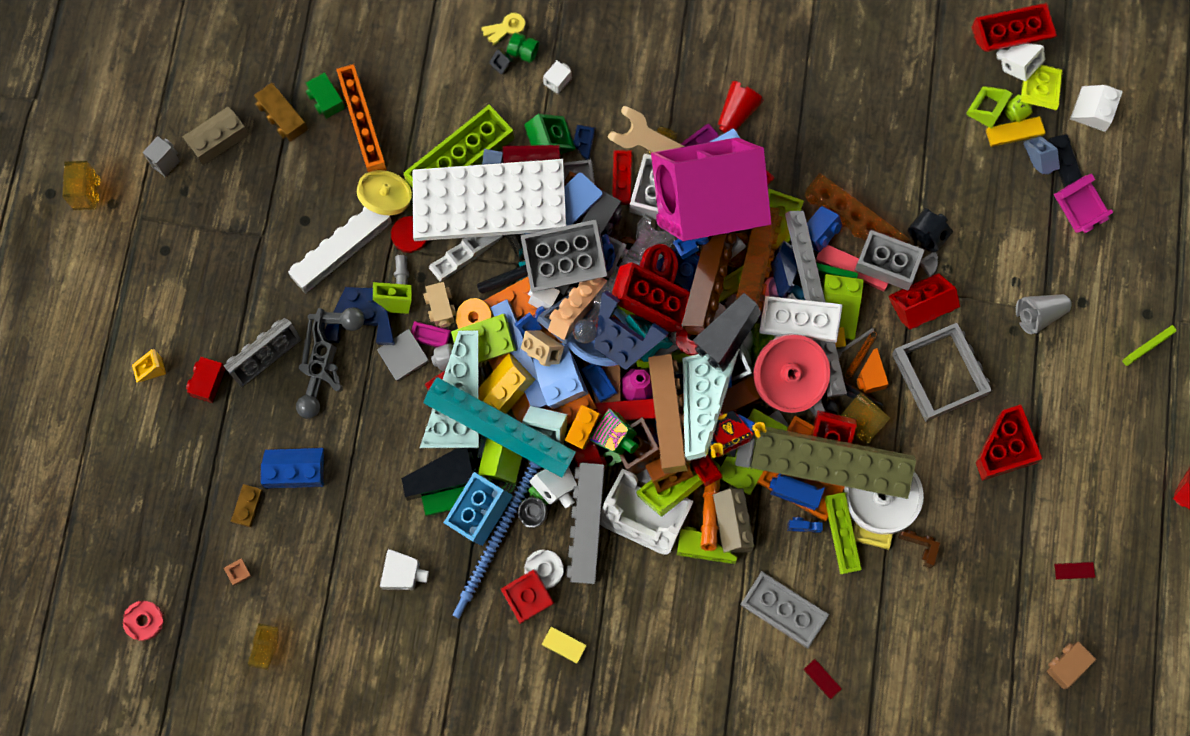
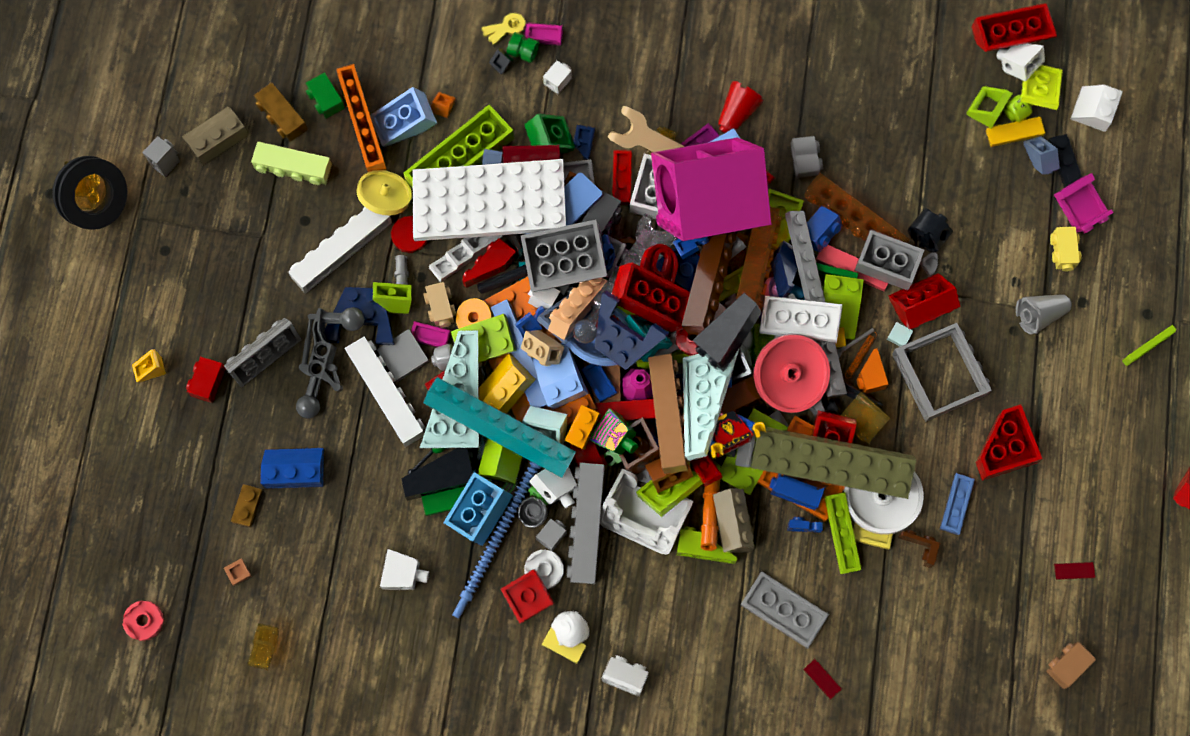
none -> black tyre [53,156,128,230]
none -> yellowish green brick [251,142,332,185]
none -> white brick [345,337,425,447]
none -> light blue slope [370,87,437,147]
none -> black hinge [408,448,446,474]
none -> orange slope [431,92,456,118]
none -> red slope [462,238,517,288]
none -> dark pink tile [525,23,562,45]
none -> light grey brick [536,519,567,552]
none -> white hair [551,611,589,648]
none -> white slope [602,656,648,696]
none -> light grey brick [791,136,823,178]
none -> light aqua tile [887,322,913,347]
none -> medium blue tile [940,473,975,535]
none -> light yellow brick [1050,227,1082,271]

